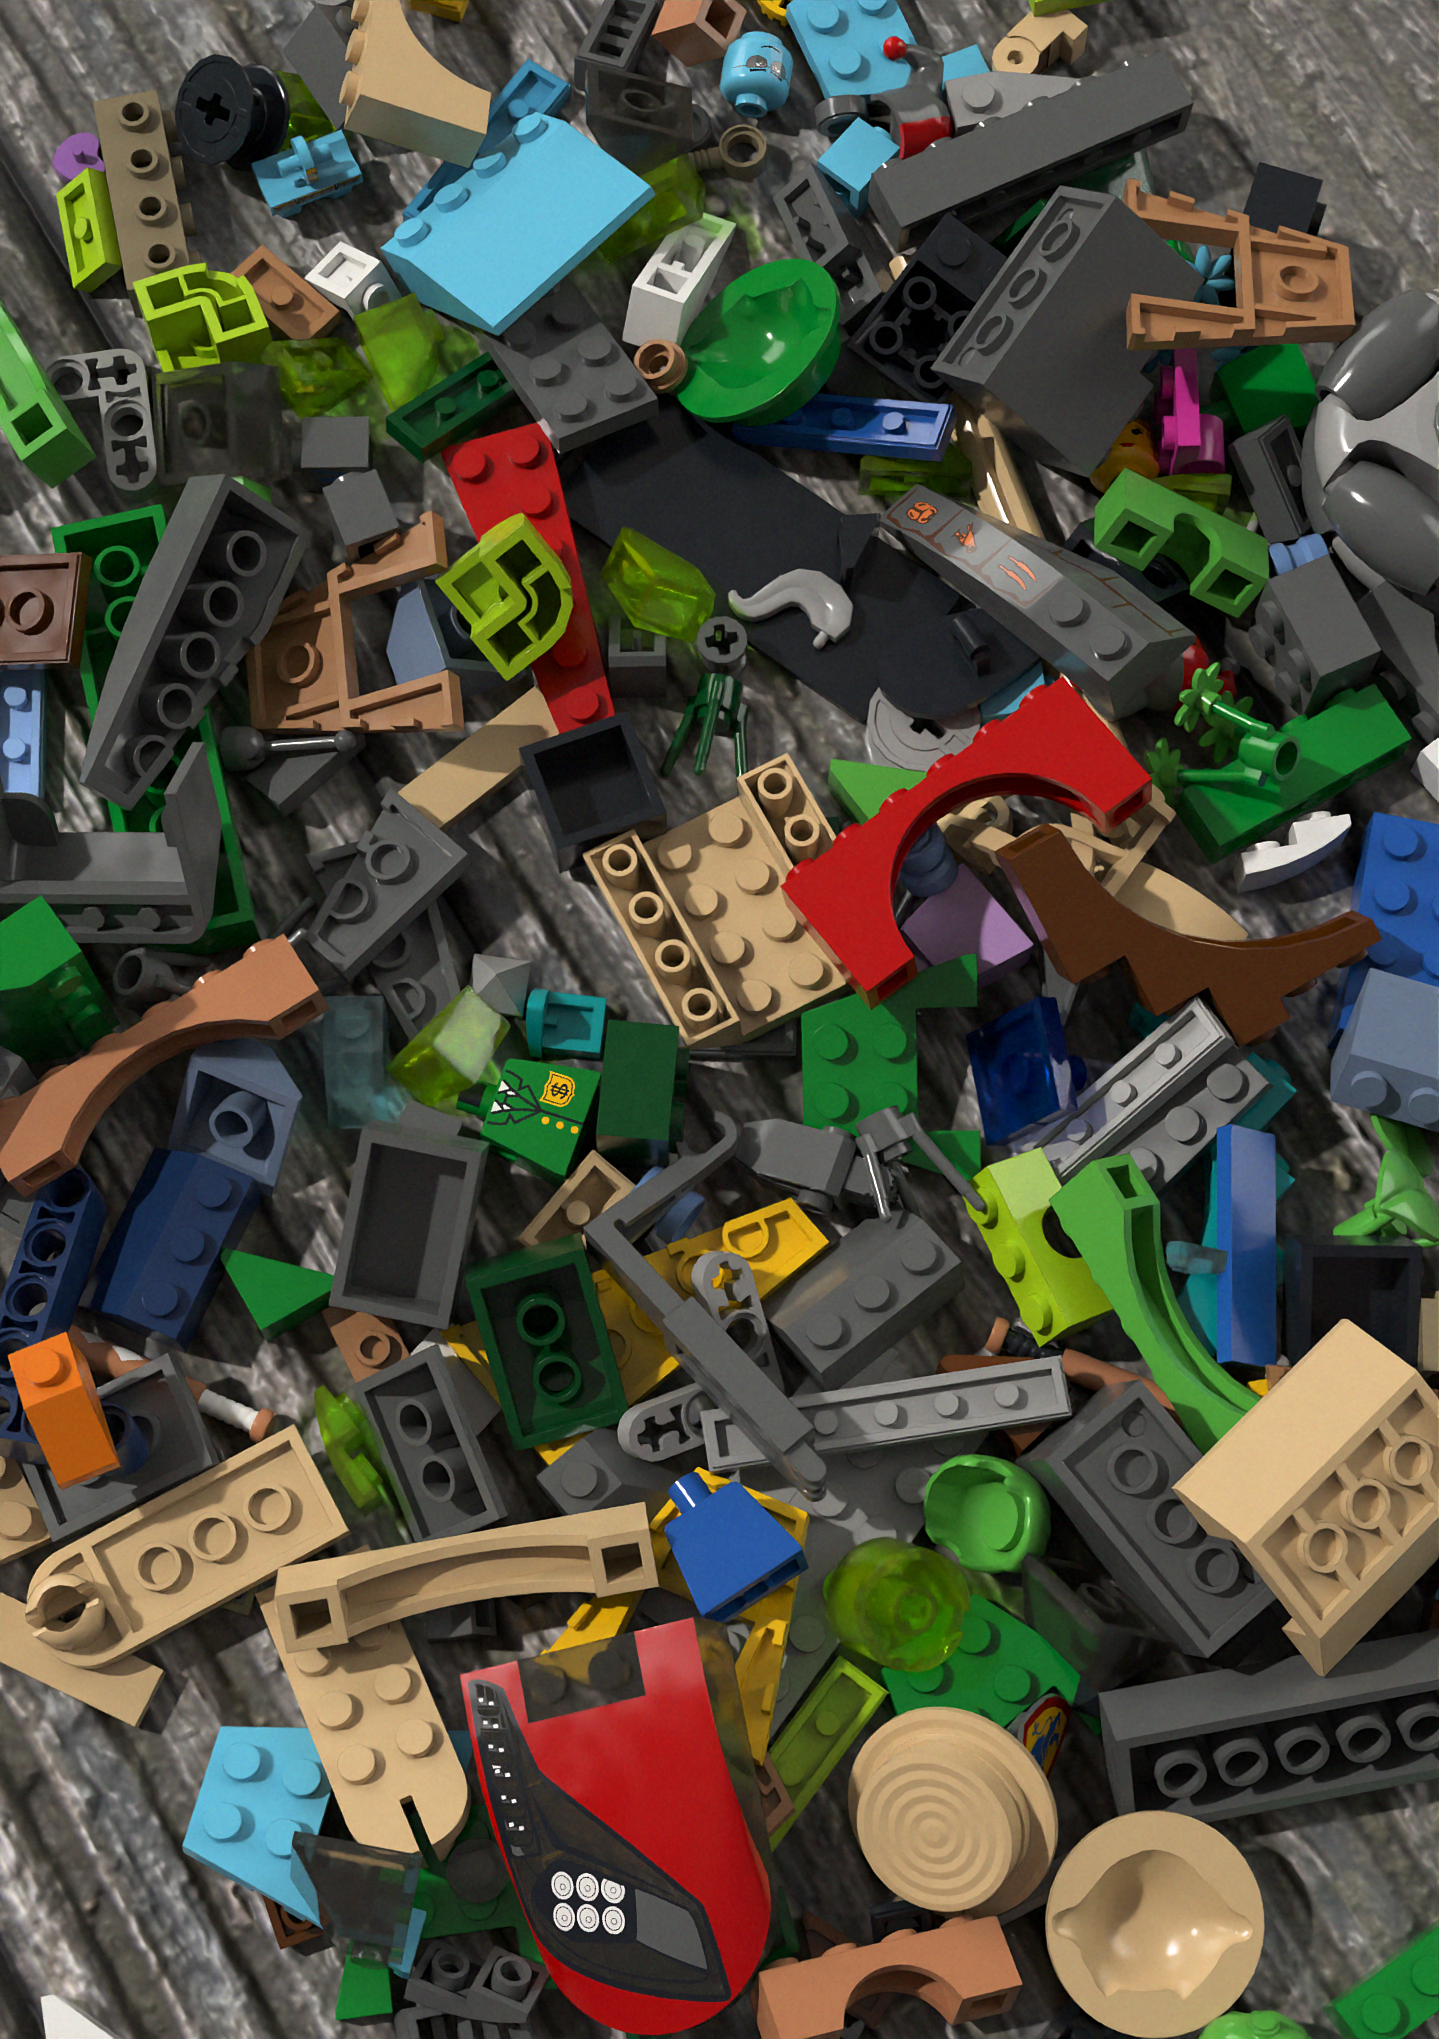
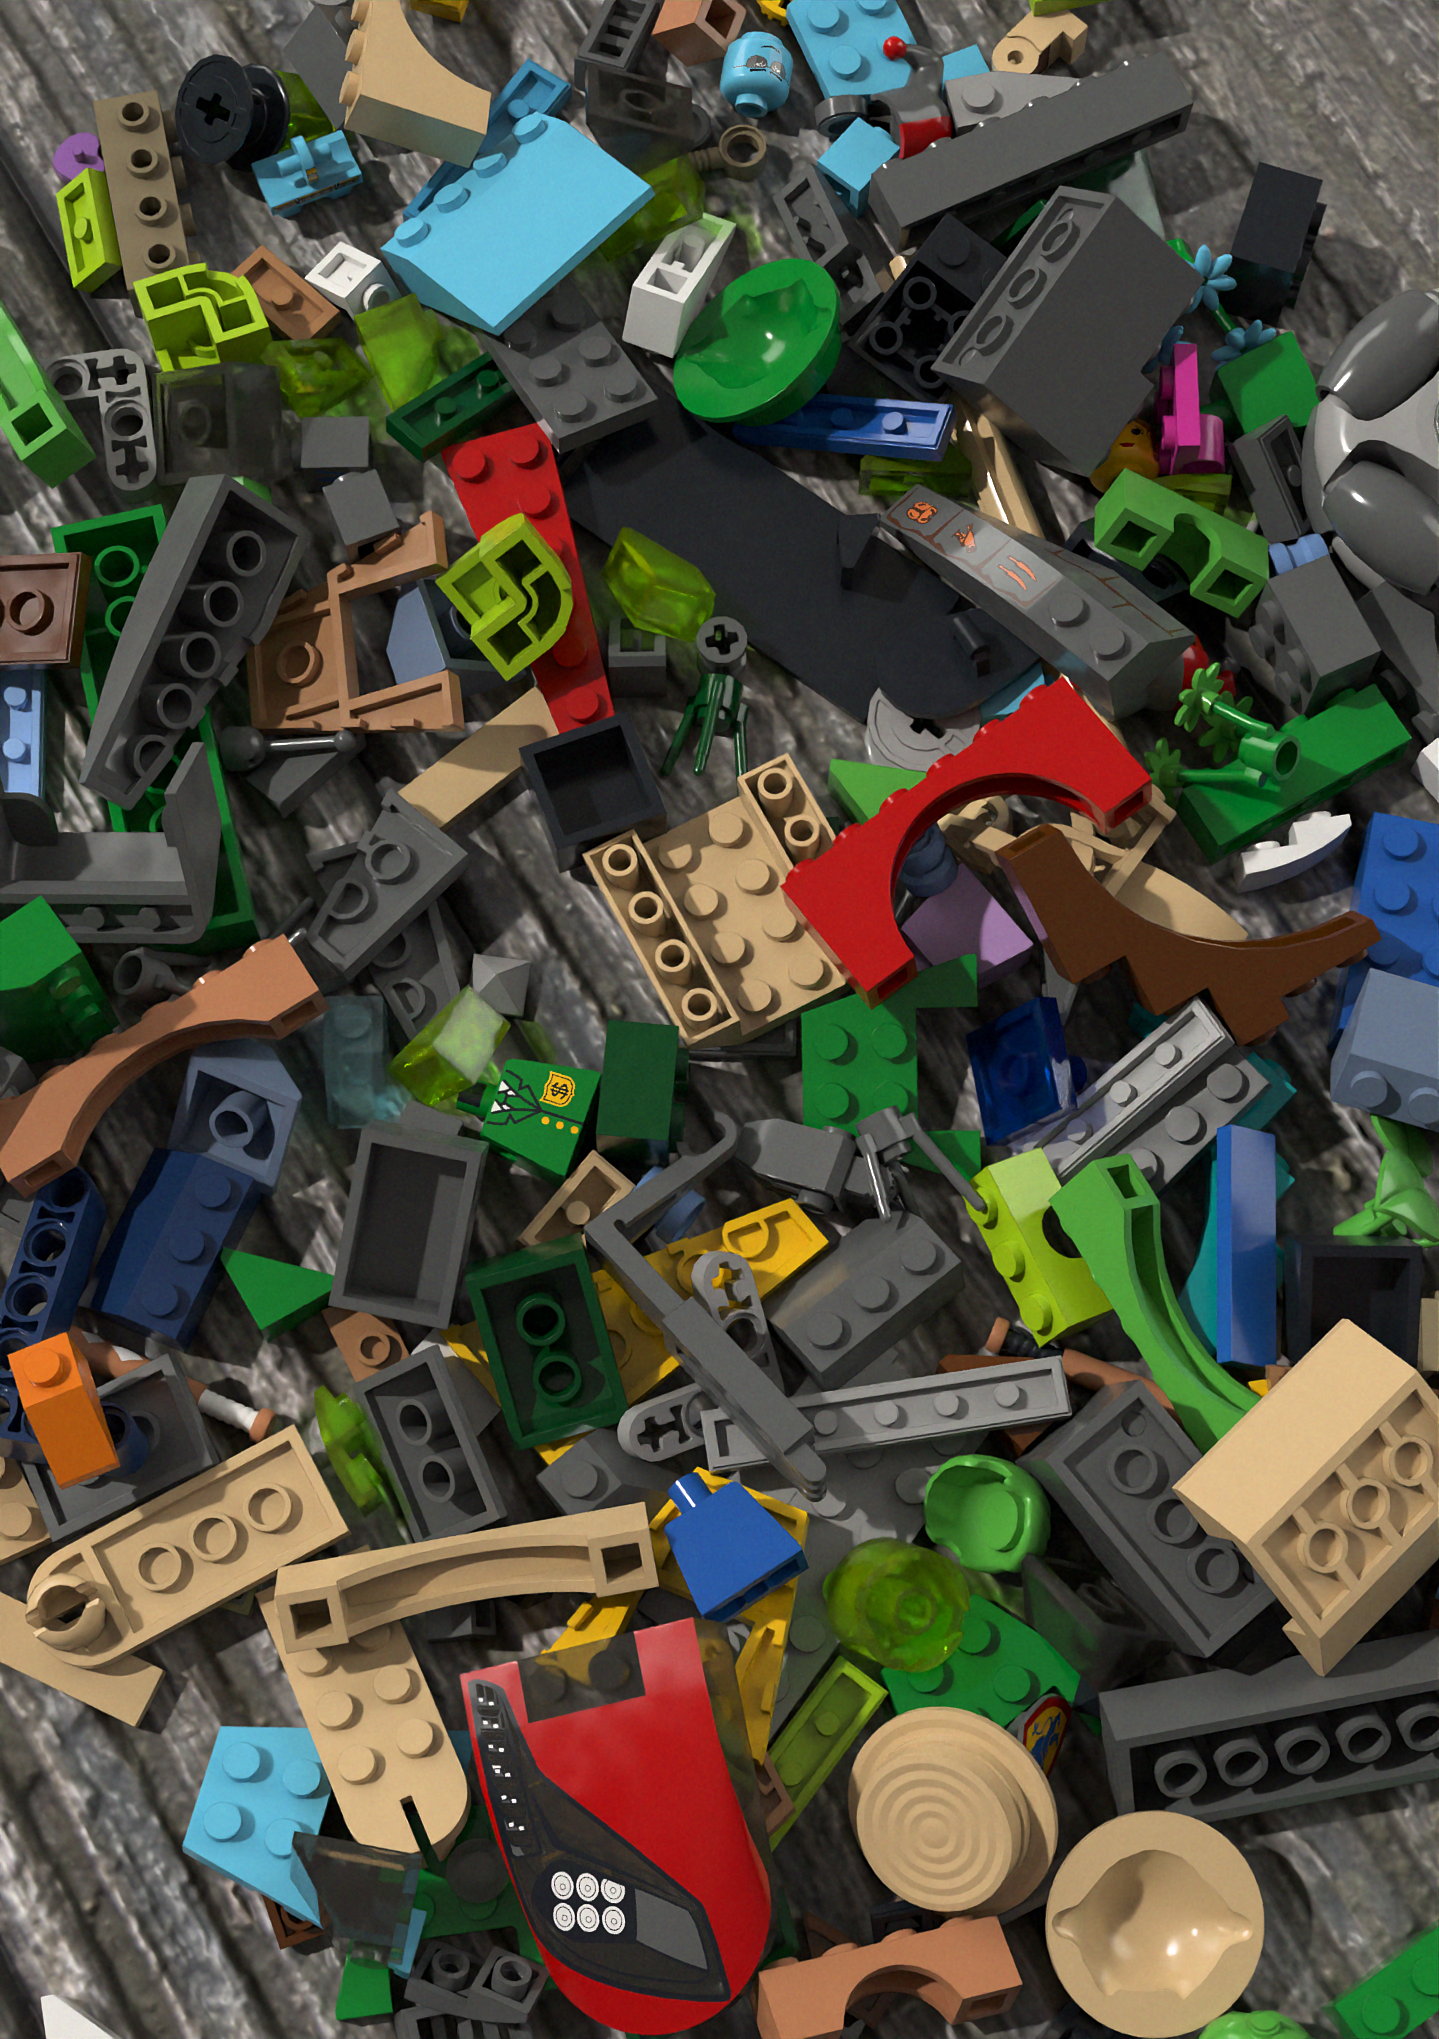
teal tile [526,988,607,1060] -> none
medium nougat plate [633,339,688,394] -> none
light grey piece [728,568,853,649] -> none
medium nougat wing [1123,179,1355,351] -> none
clear light blue tile [1166,1241,1228,1275] -> none

